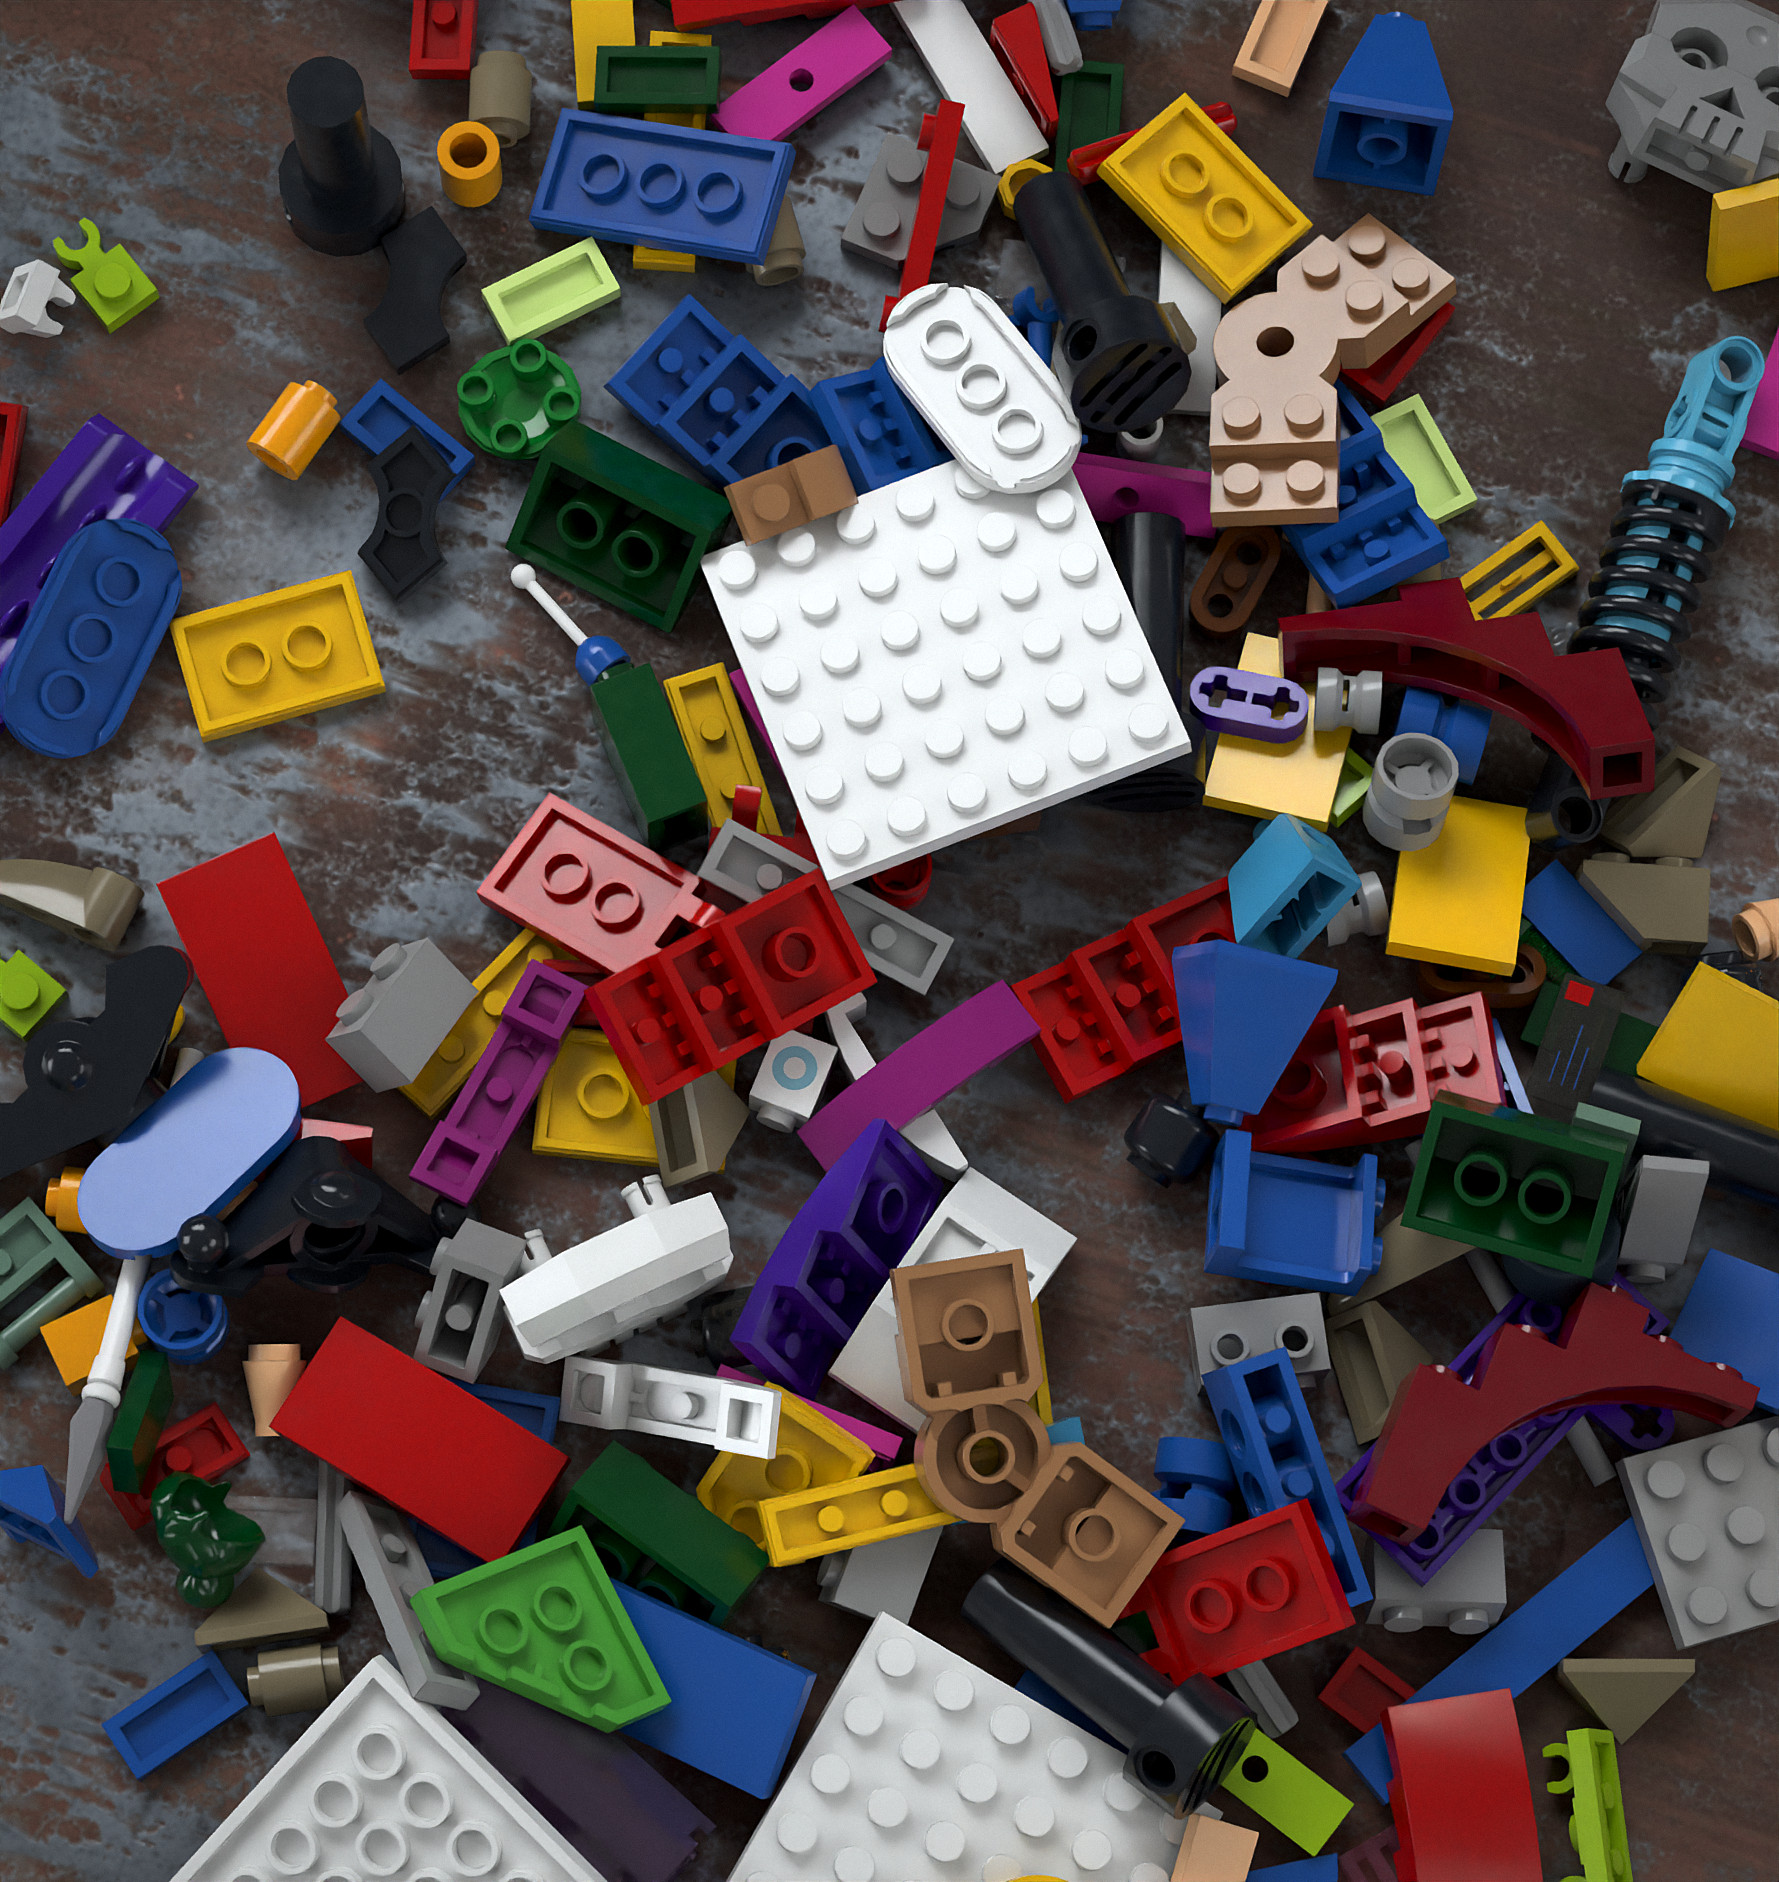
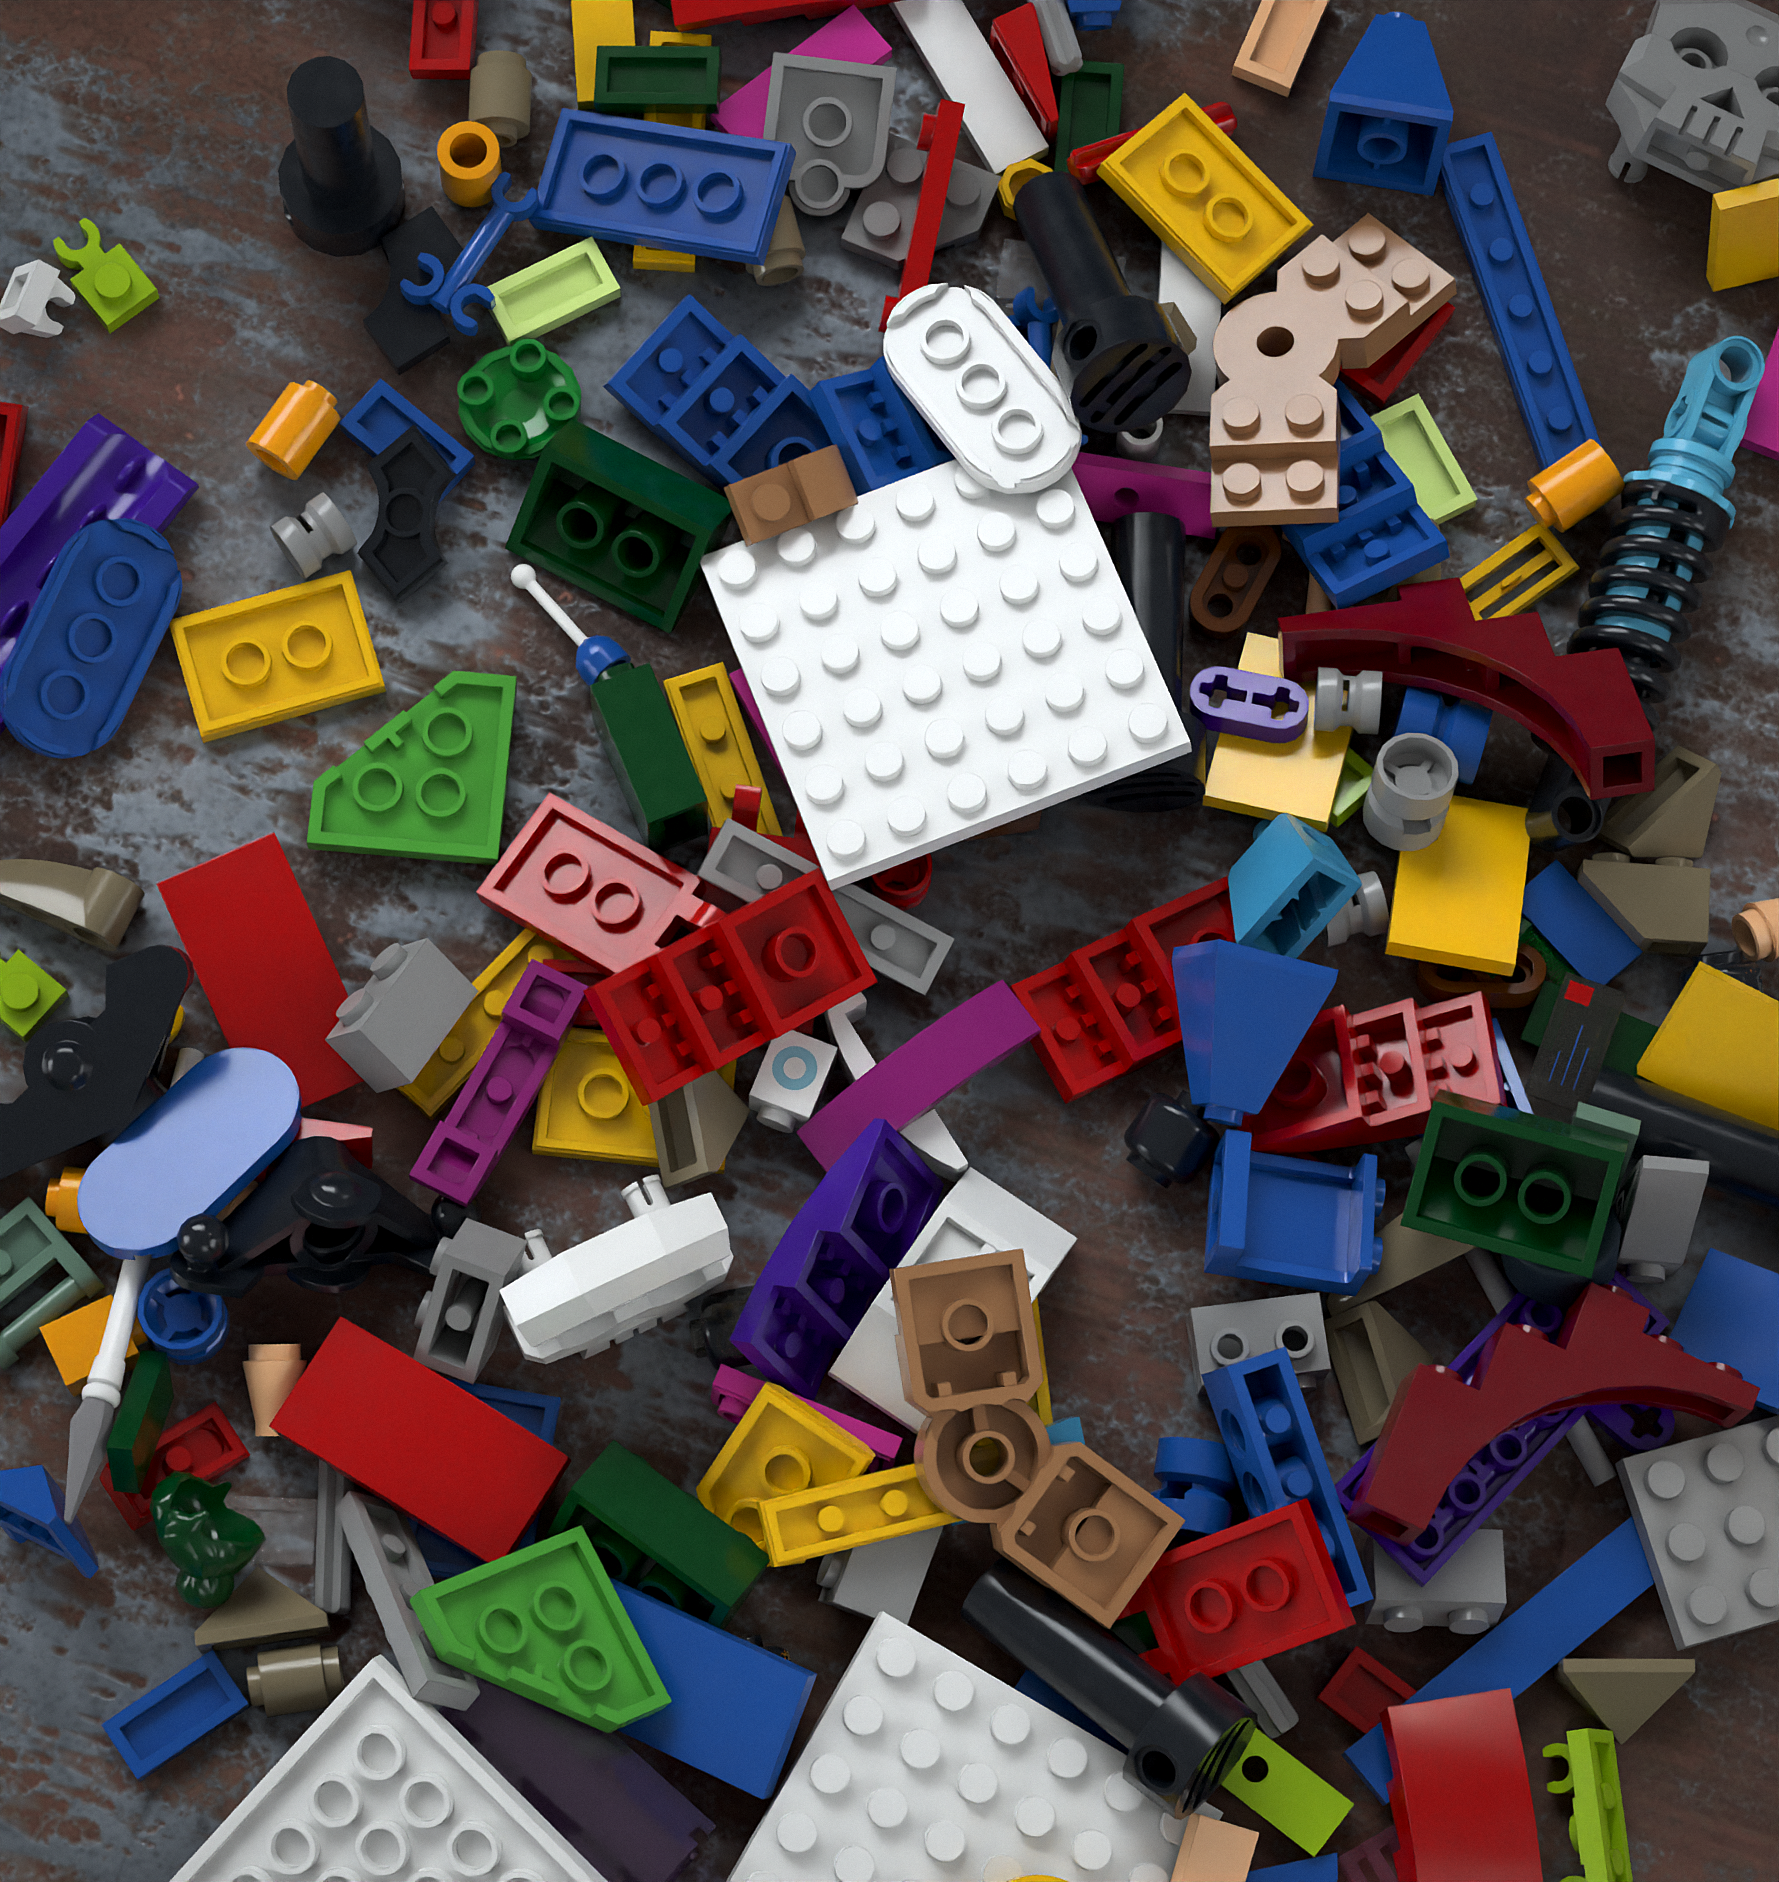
white slope [559,1355,782,1459] -> none
none -> light grey wheel [270,492,357,579]
none -> bright green plate [307,671,518,865]
none -> blue bar [400,171,539,337]
none -> light grey plate [763,52,897,217]
none -> blue tile [1438,132,1602,472]
none -> light orange brick [1524,439,1625,533]

